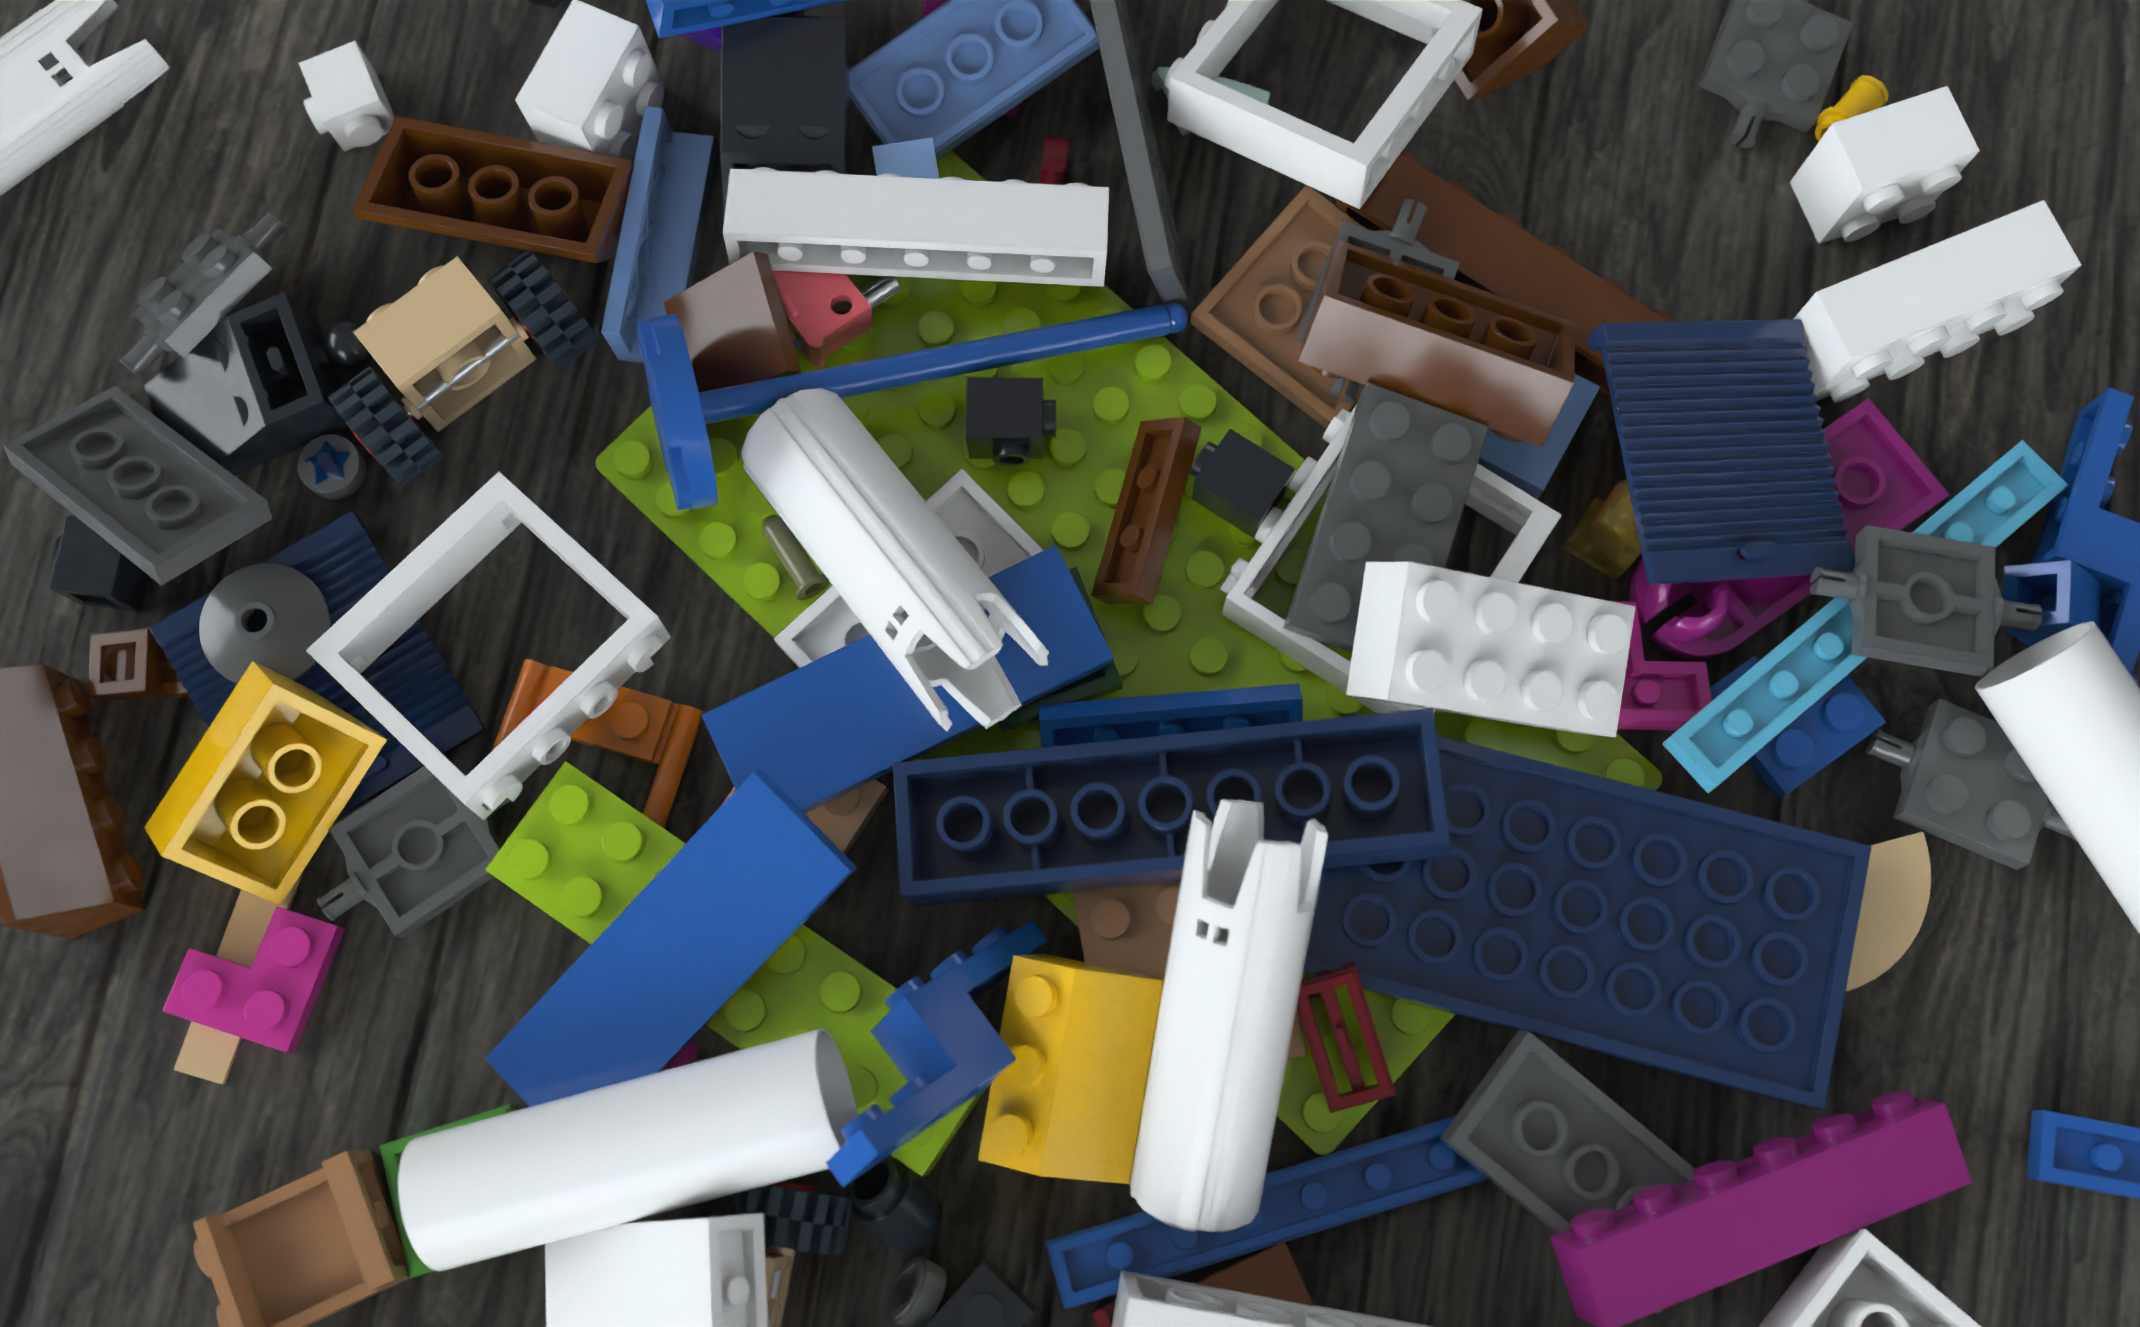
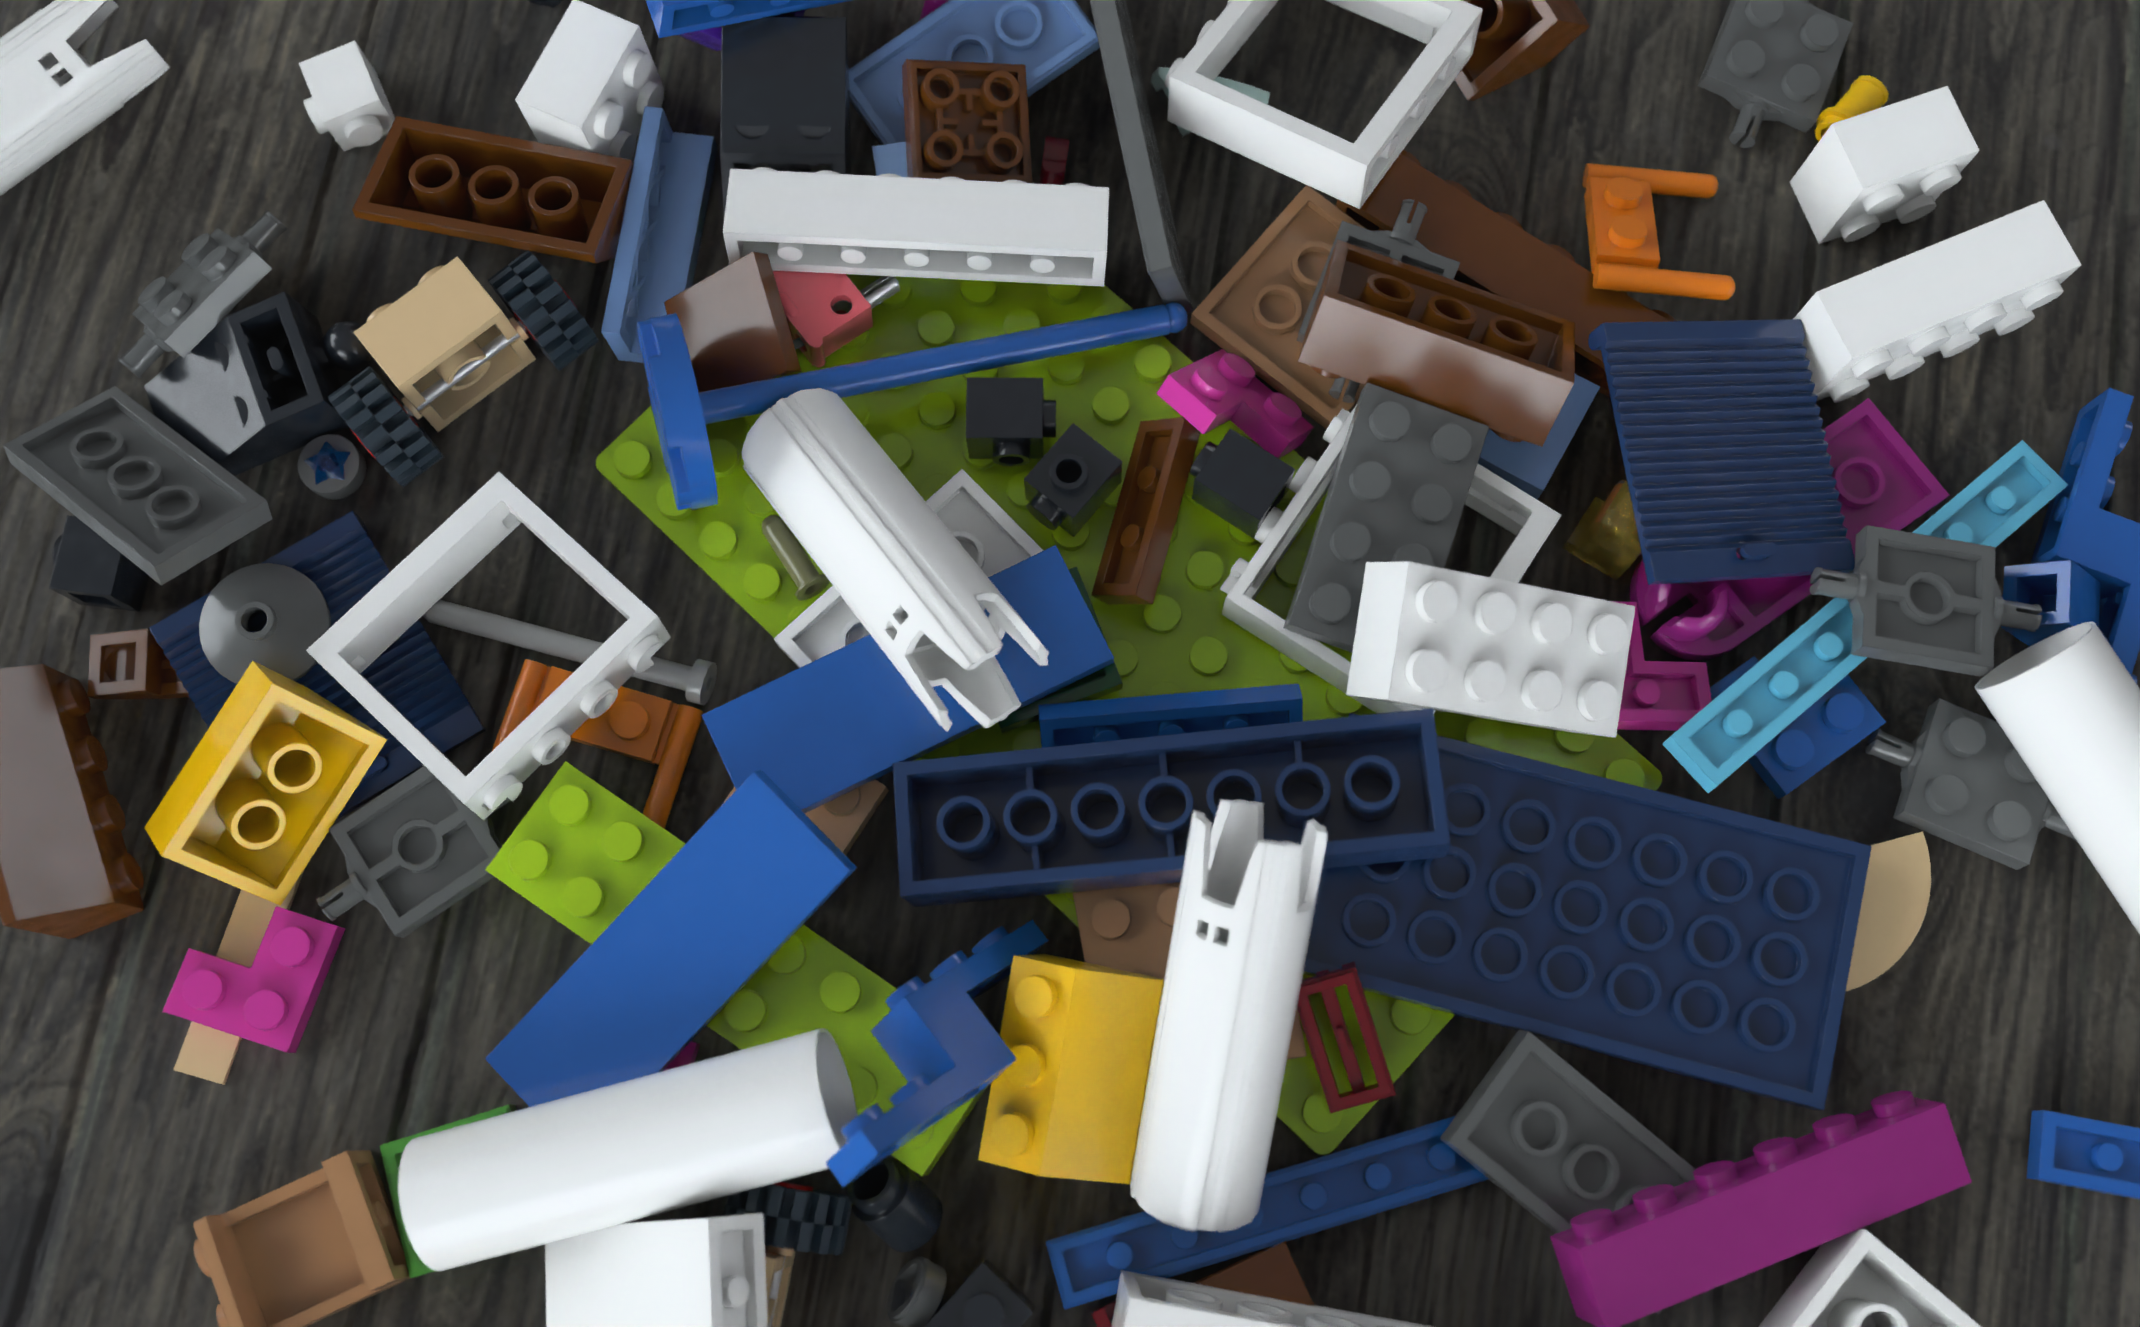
none -> light grey bar [423,600,717,706]
none -> reddish brown tile [902,59,1032,183]
none -> black brick [1024,423,1122,537]
none -> dark pink plate [1156,349,1314,459]
none -> orange plate [1583,163,1735,301]

